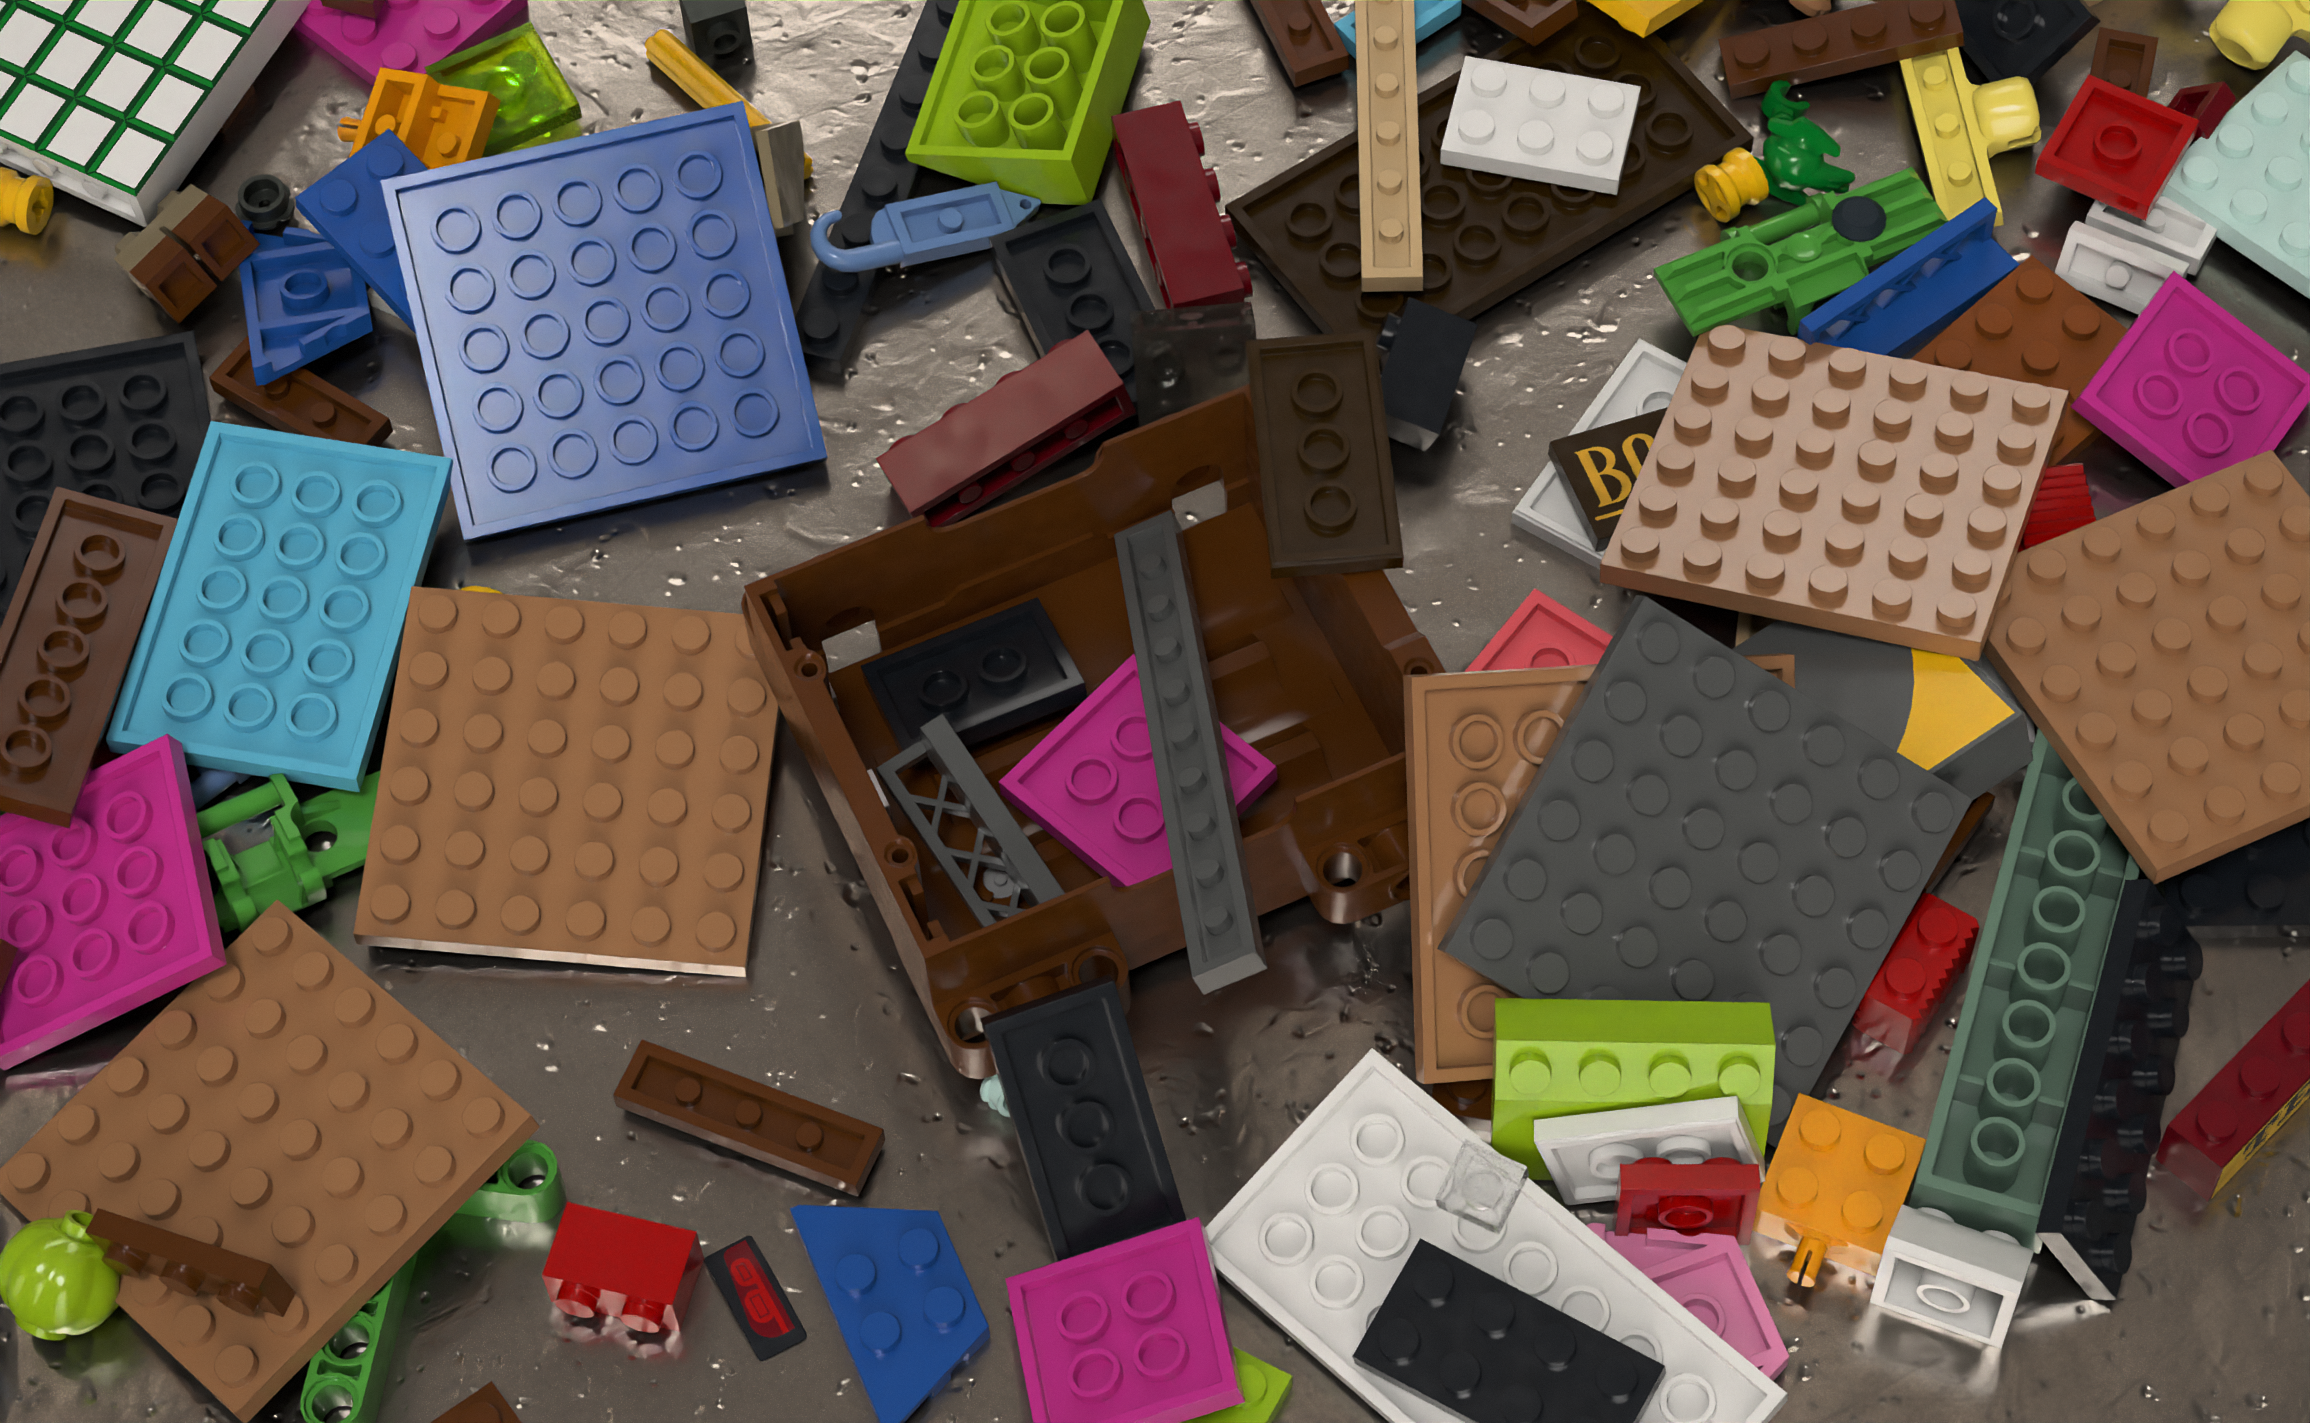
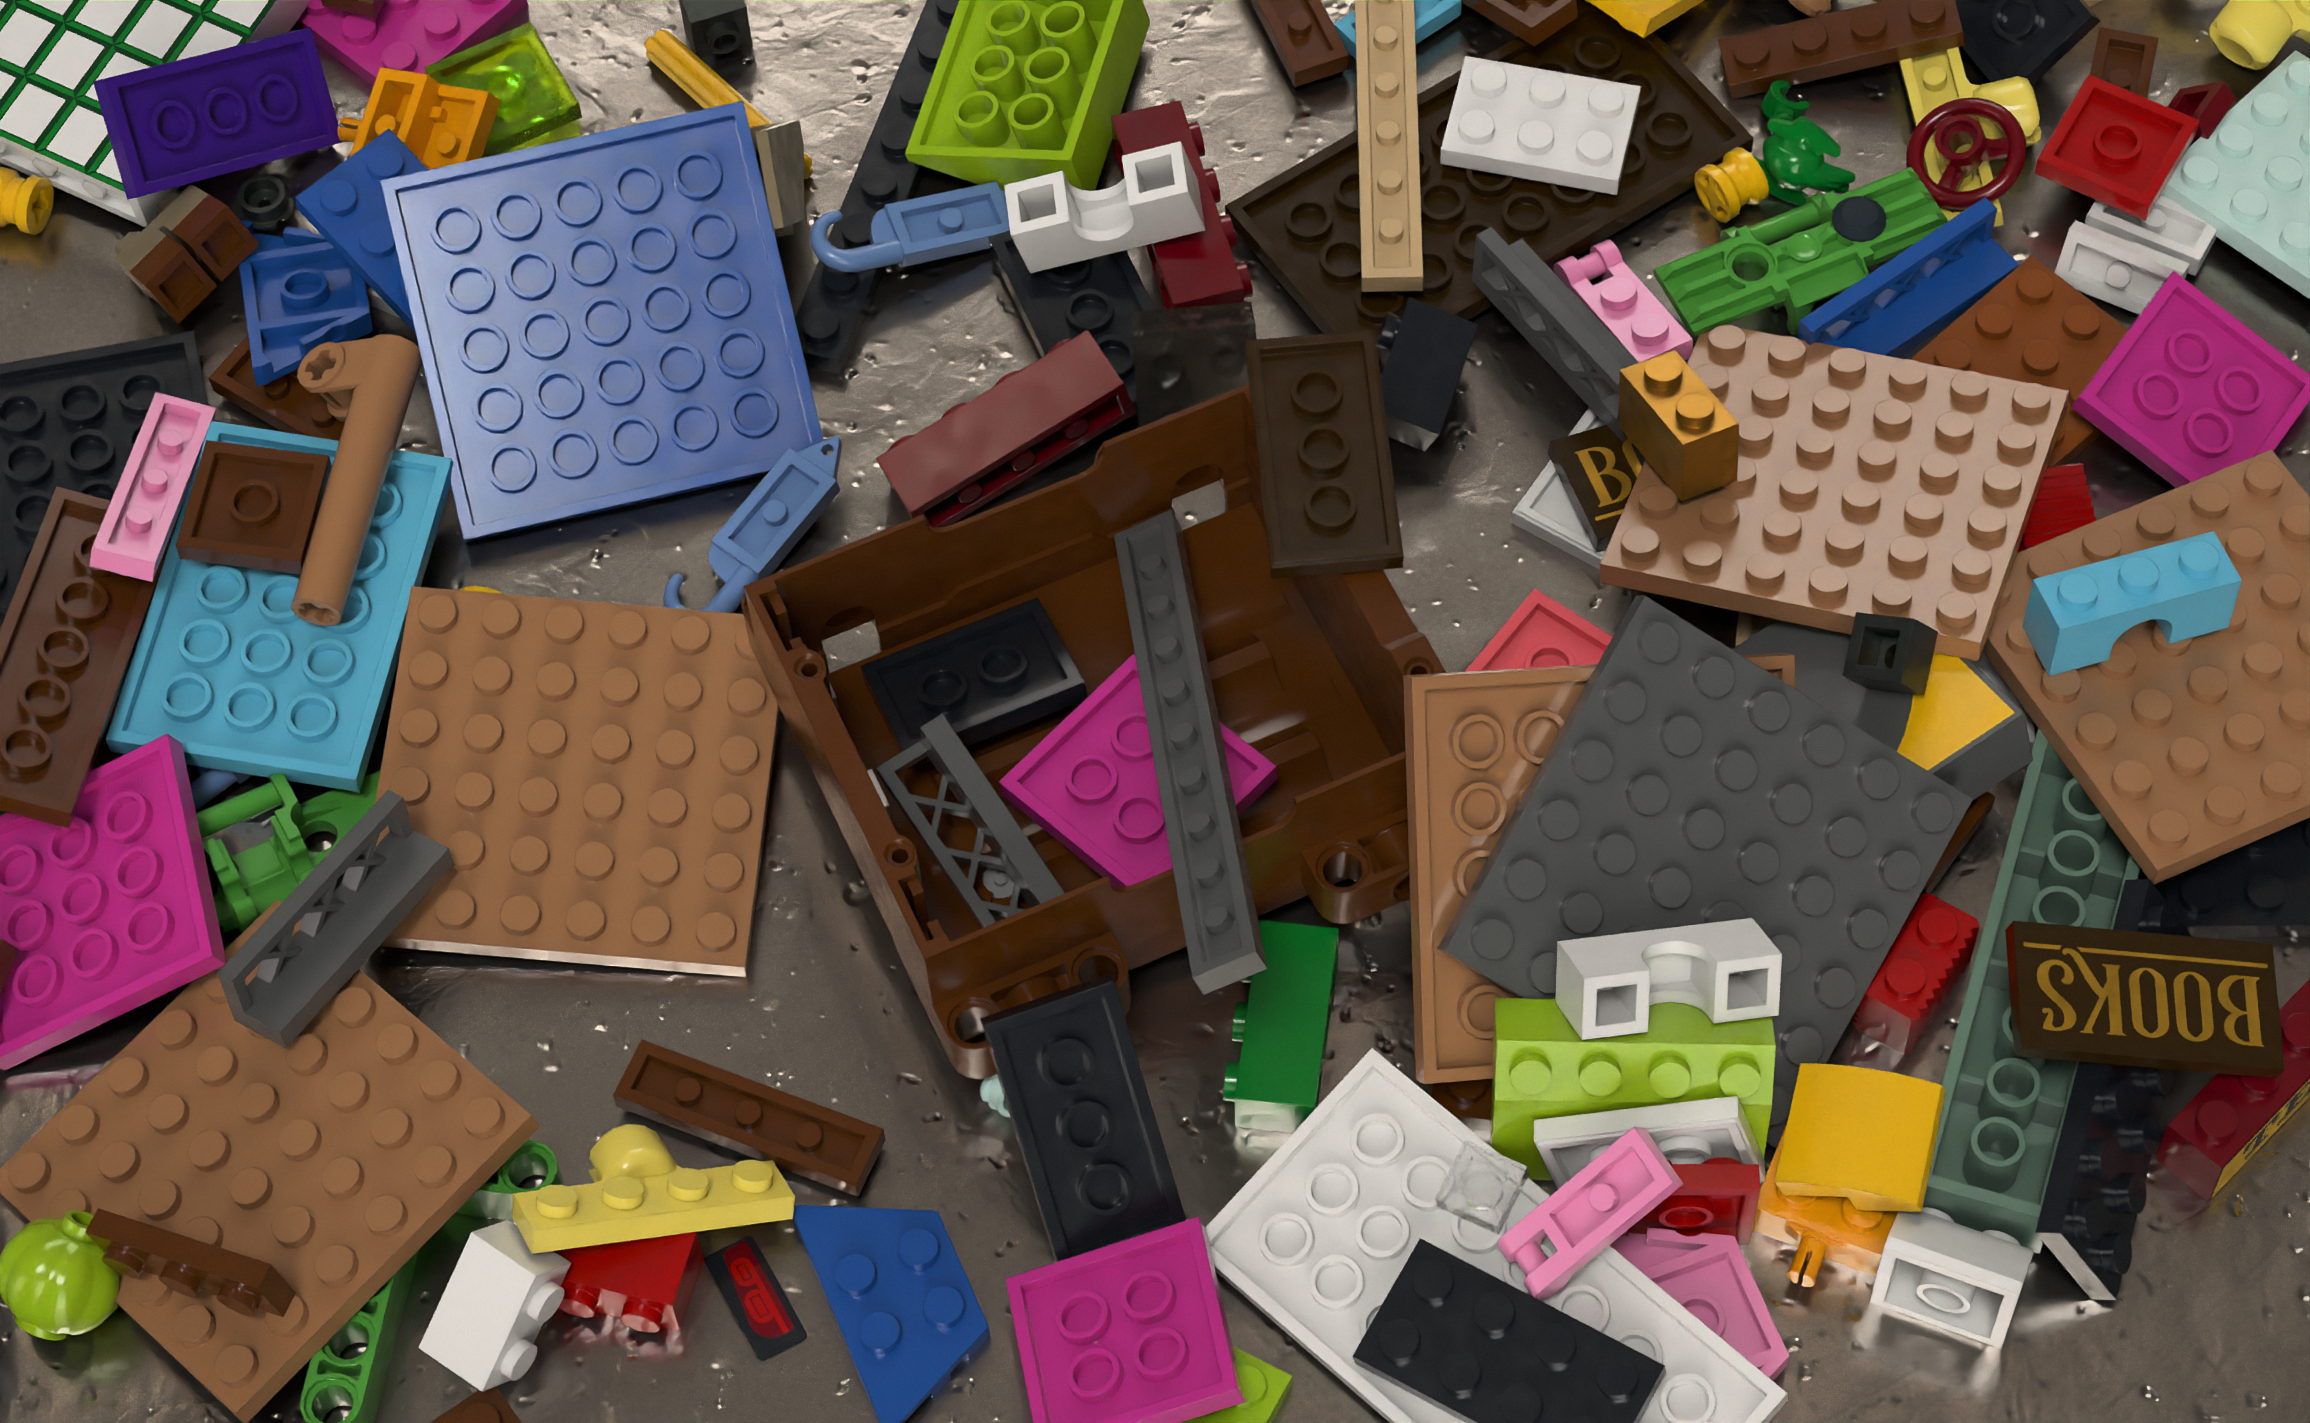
none -> bright pink plate [89,392,216,582]
none -> dark purple plate [93,27,343,200]
none -> reddish brown plate [176,440,332,574]
none -> dark grey fence [217,790,454,1048]
none -> medium nougat axle [291,334,422,626]
none -> white brick [419,1220,571,1392]
none -> light yellow plate [512,1124,795,1254]
none -> medium blue plate [663,436,842,613]
none -> white arch [1004,141,1205,273]
none -> green brick [1223,920,1339,1133]
none -> dark grey fence [1472,227,1639,442]
none -> bright pink plate [1497,1127,1684,1301]
none -> bright pink plate [1553,239,1693,363]
none -> white arch [1555,918,1782,1040]
none -> pearl gold brick [1619,350,1739,501]
none -> yellow slope [1774,1063,1946,1212]
none -> pearl dark grey plate [1842,612,1938,695]
none -> dark red piece [1906,97,2026,210]
none -> dark brown tile [2005,921,2285,1078]
none -> medium azure arch [2022,531,2242,676]

